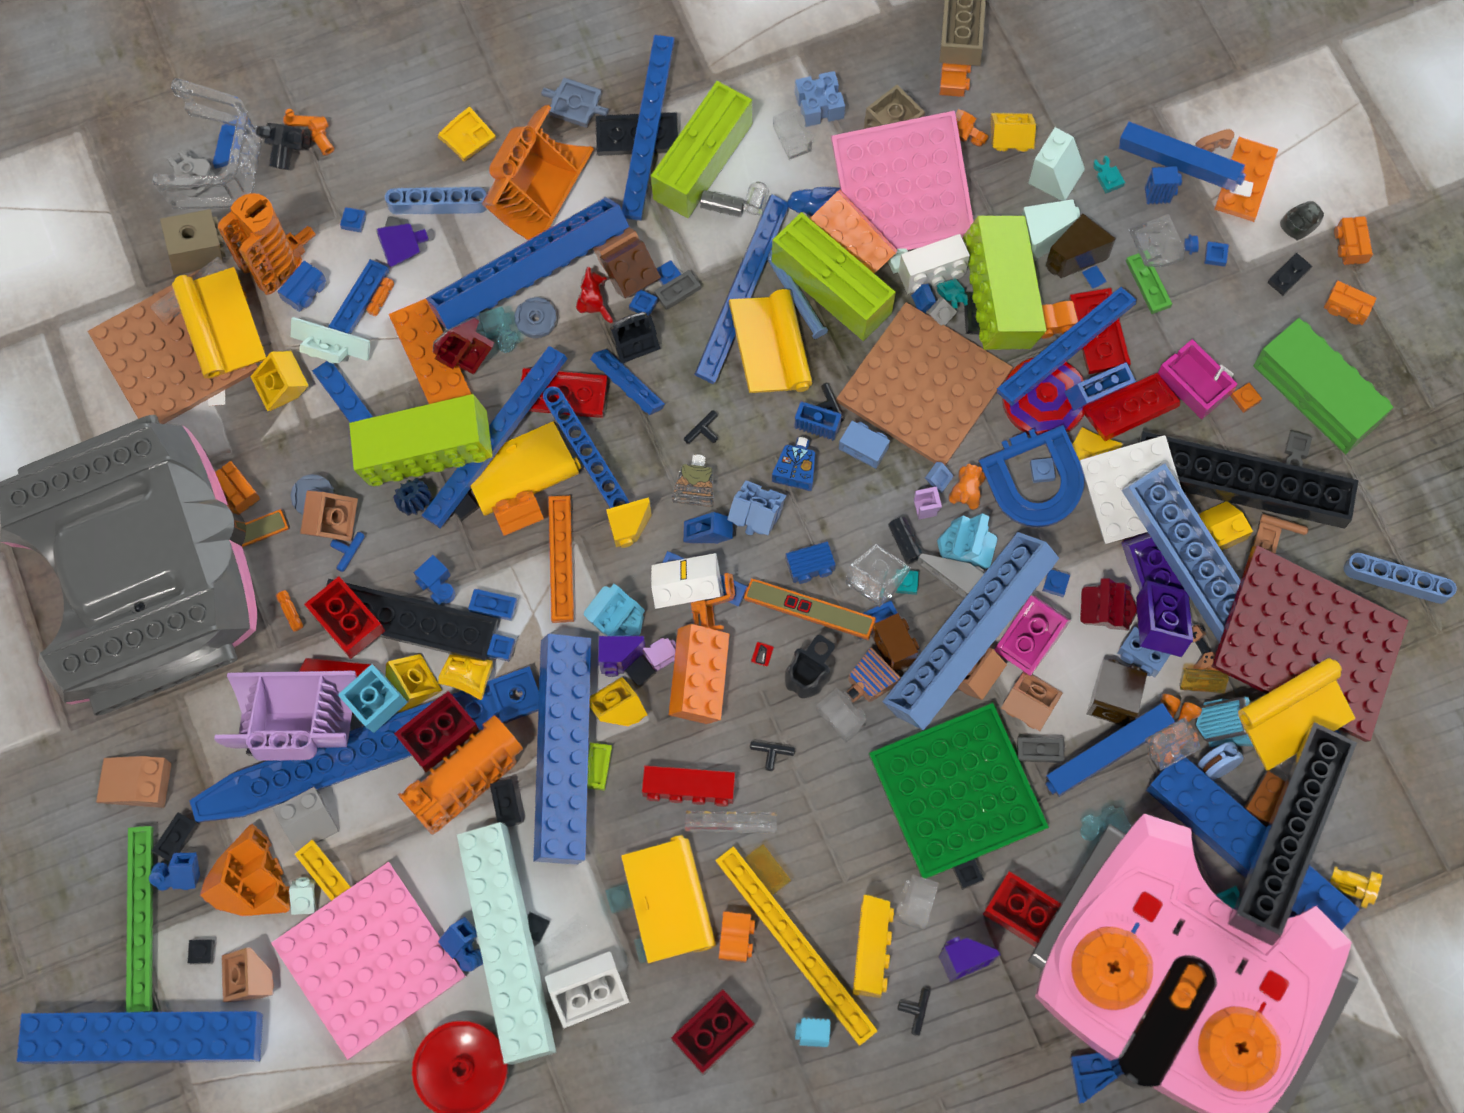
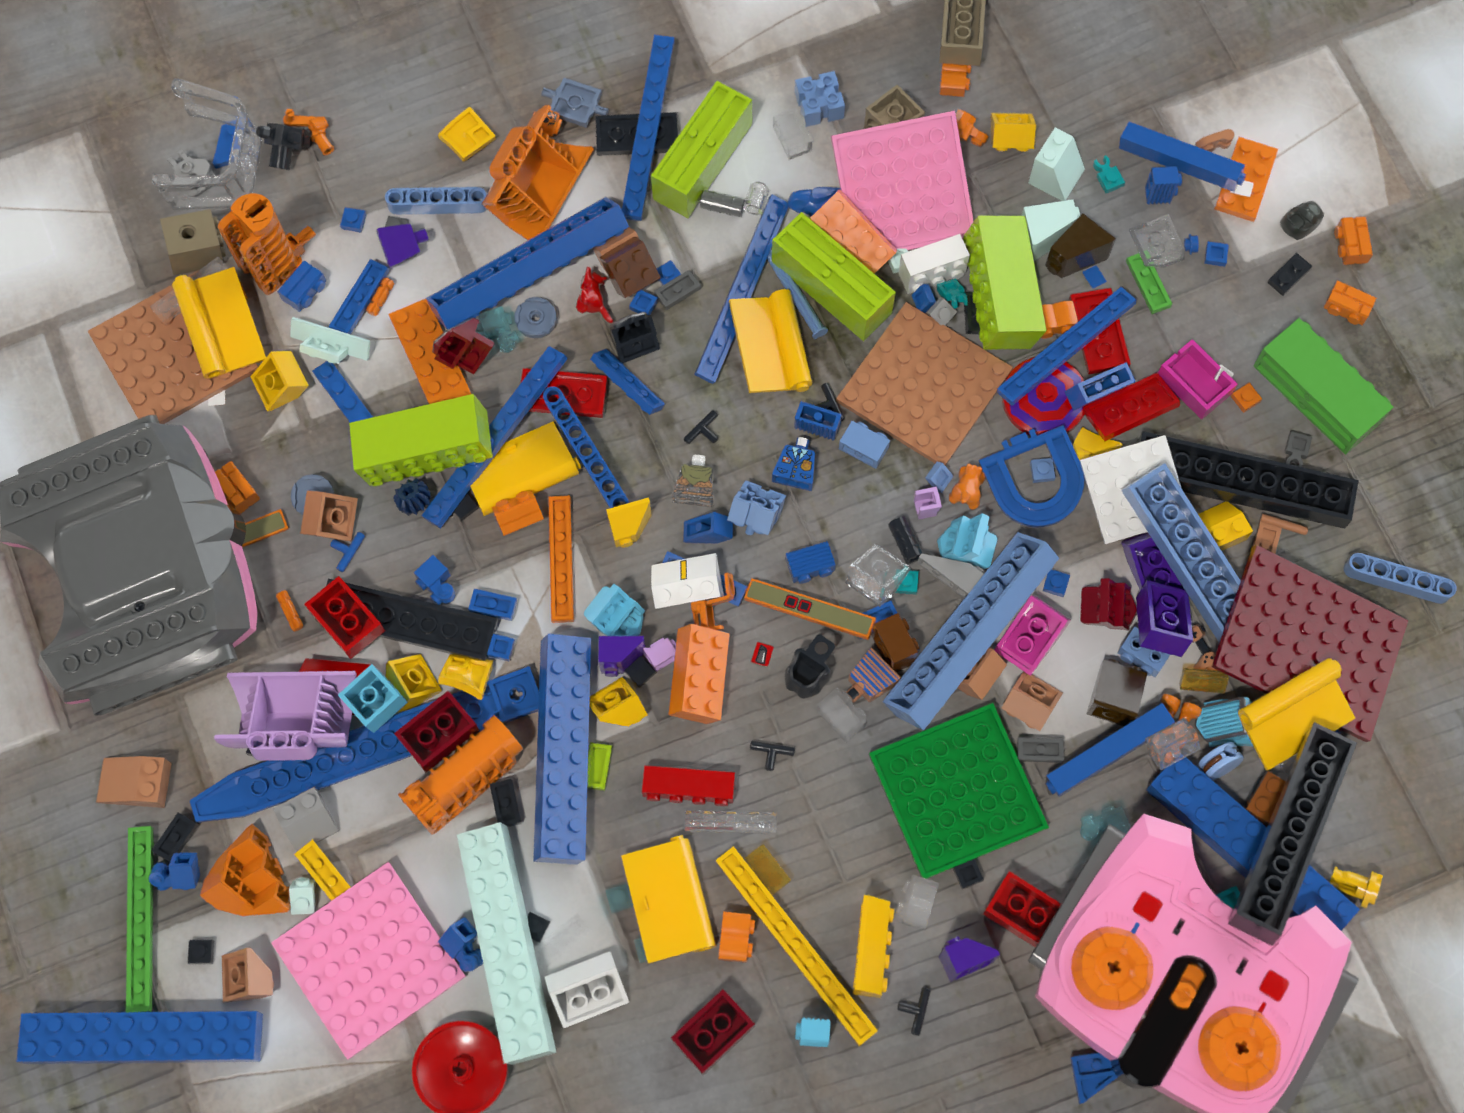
none -> orange head [533,110,562,137]

